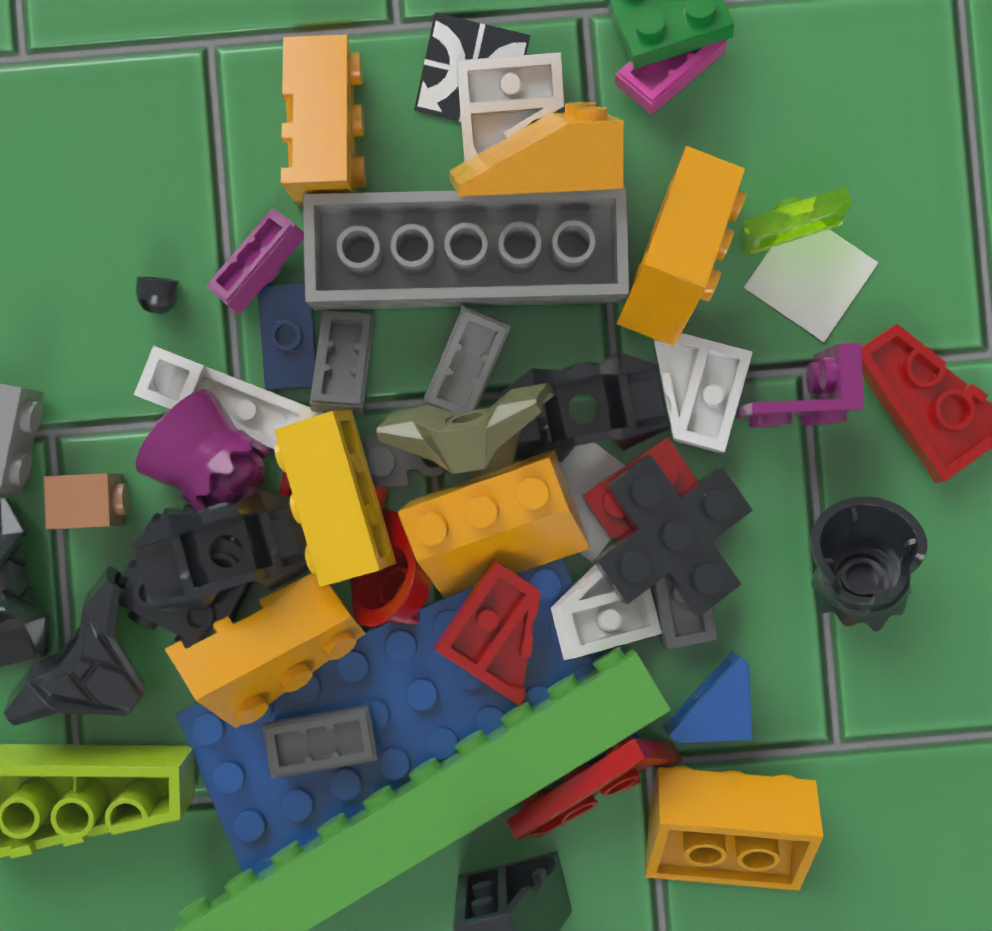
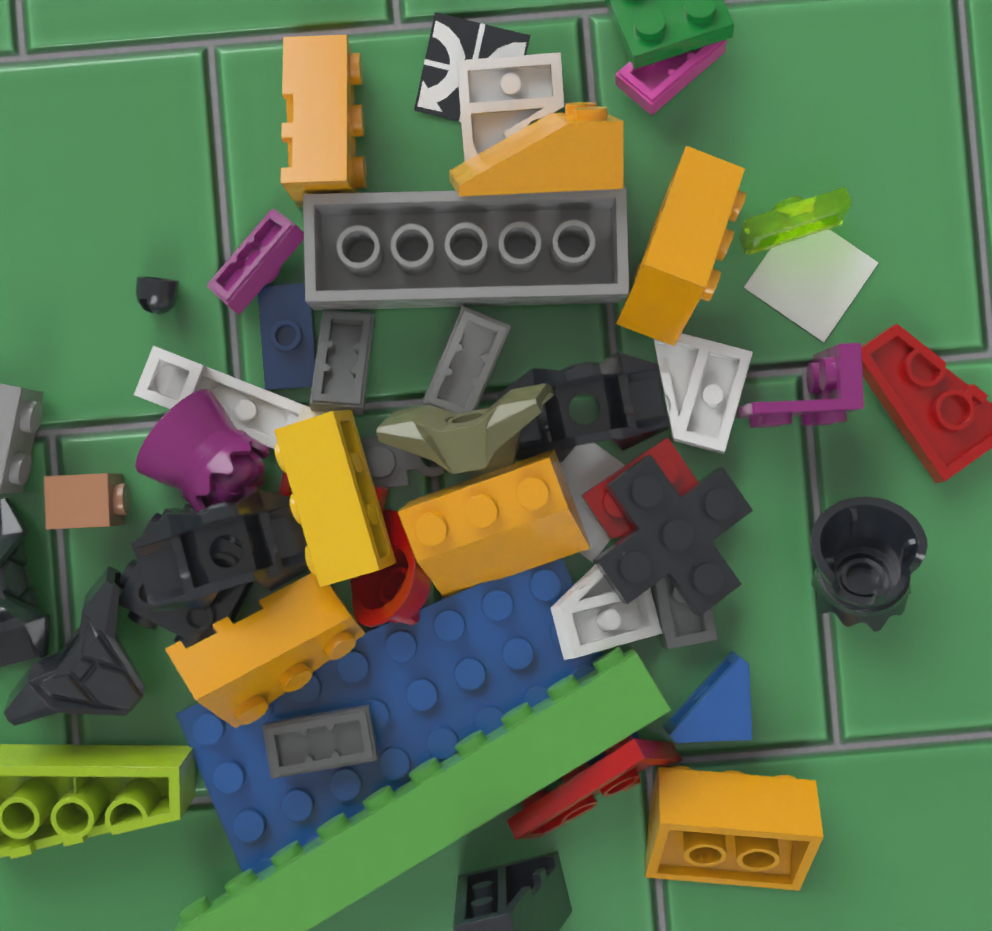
red wing [434,559,541,706] -> none

